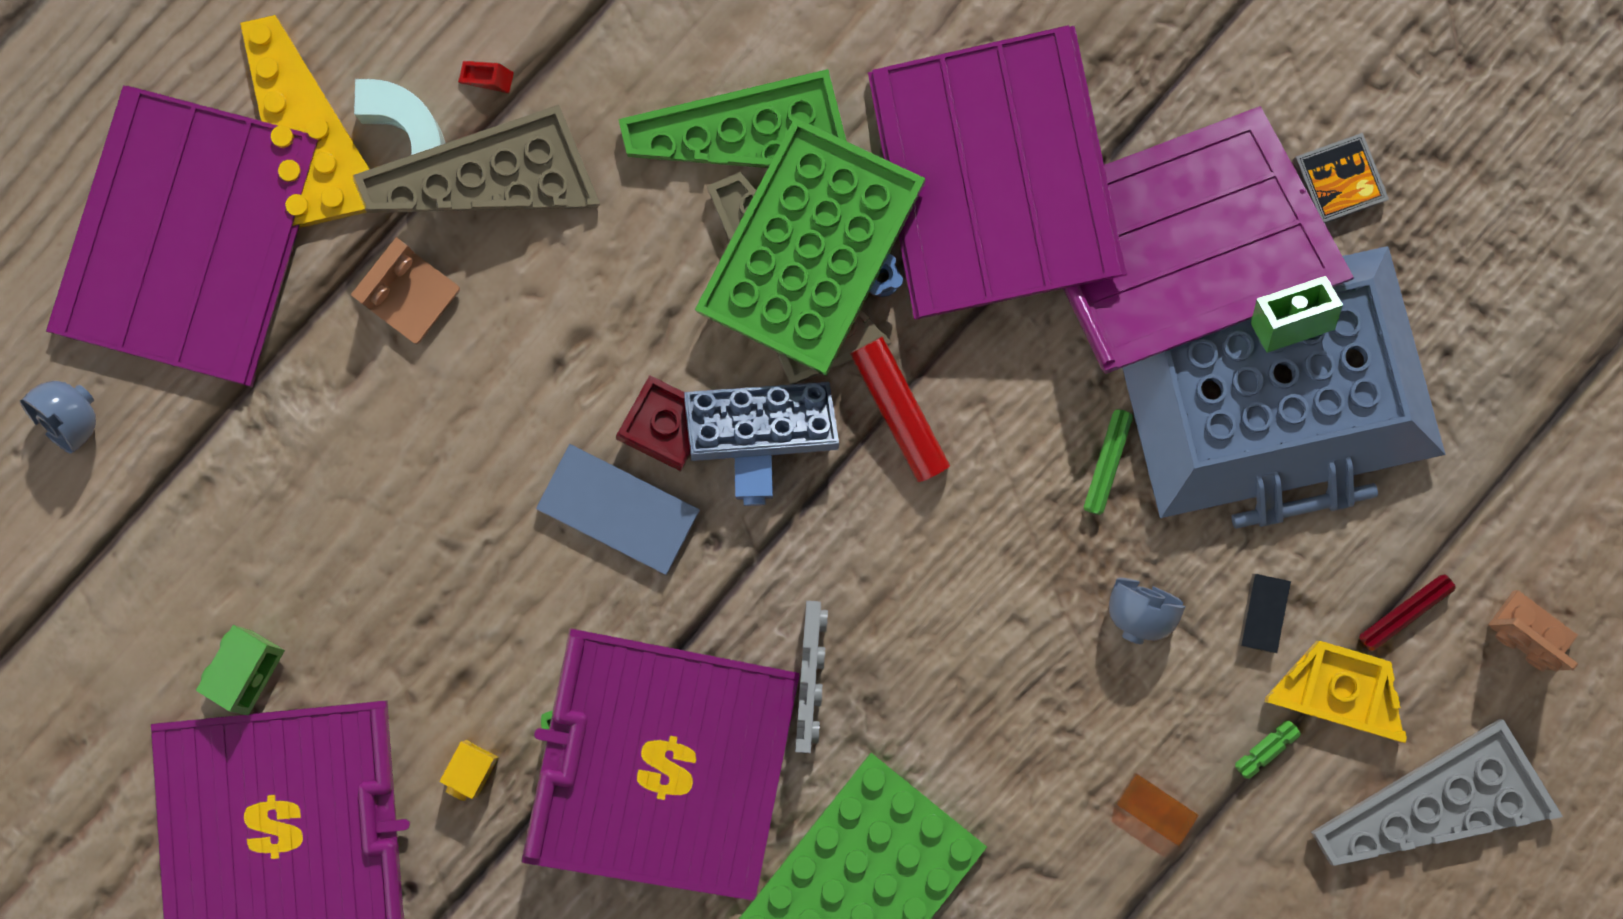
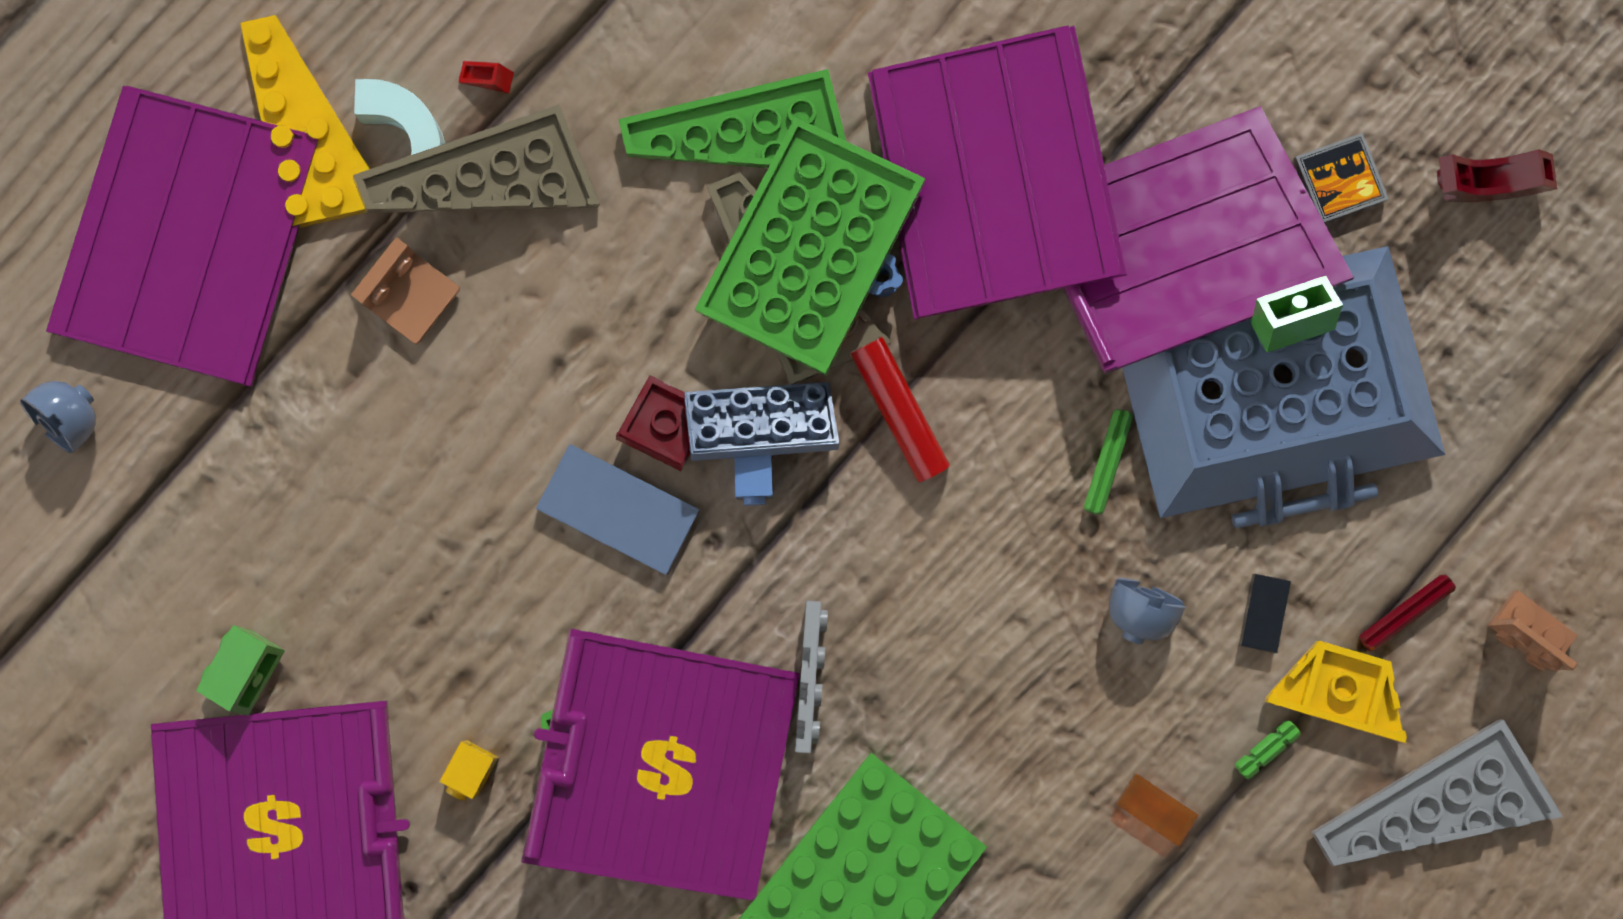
none -> dark red arch [1437,149,1557,202]

